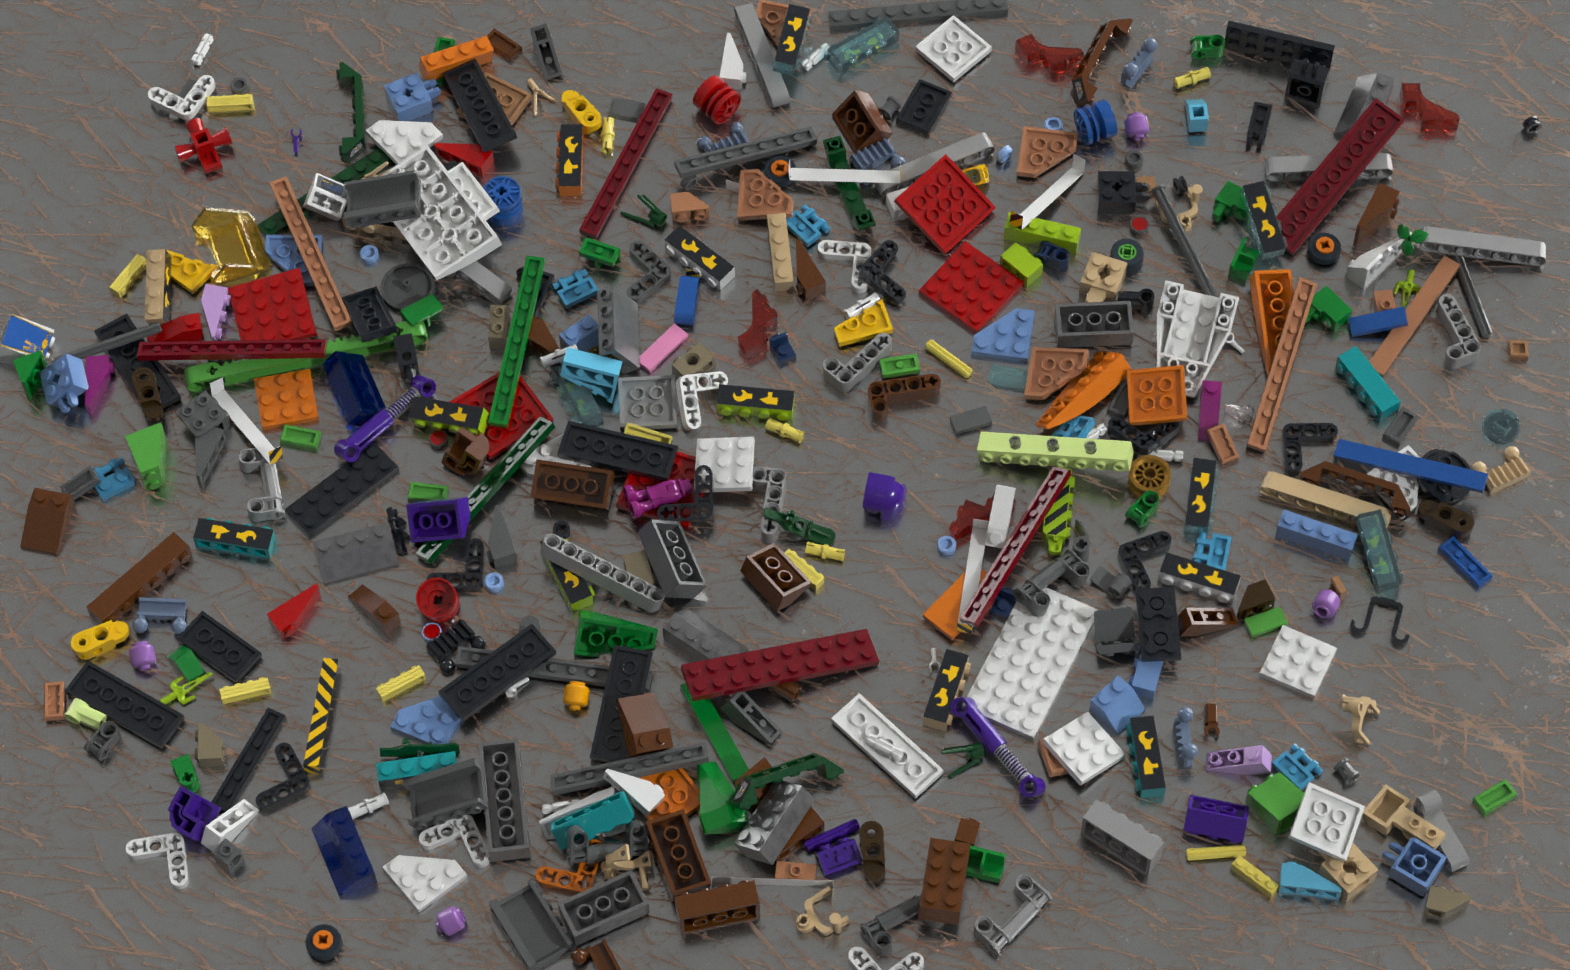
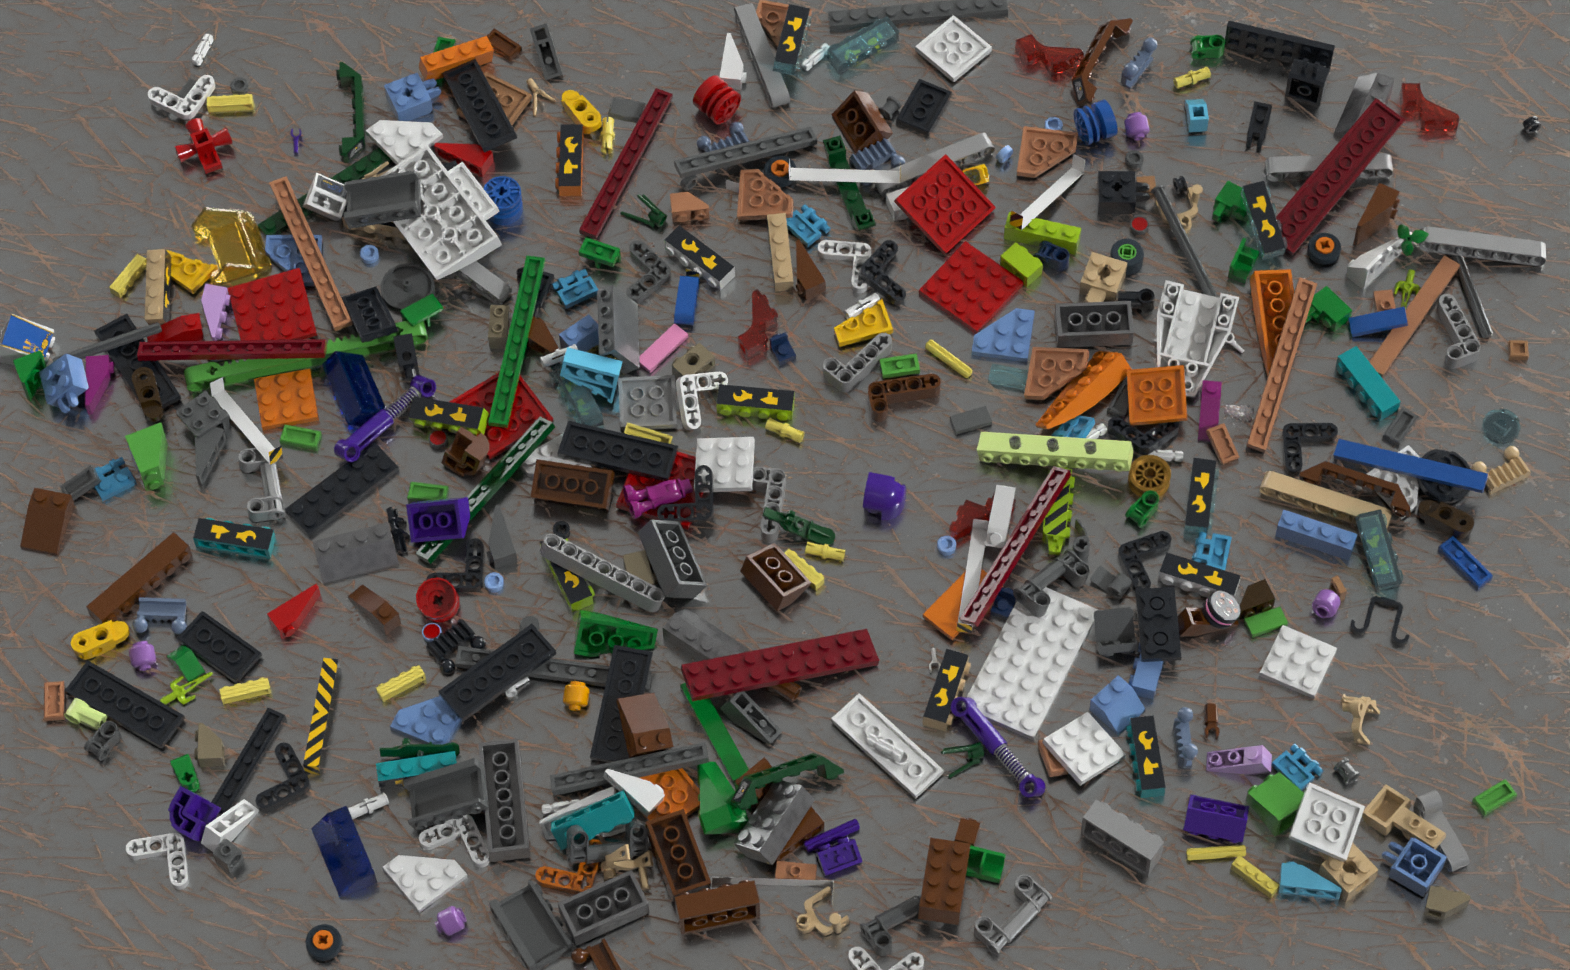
dark brown piece [859,821,885,883] -> none
none -> head [1202,591,1241,629]

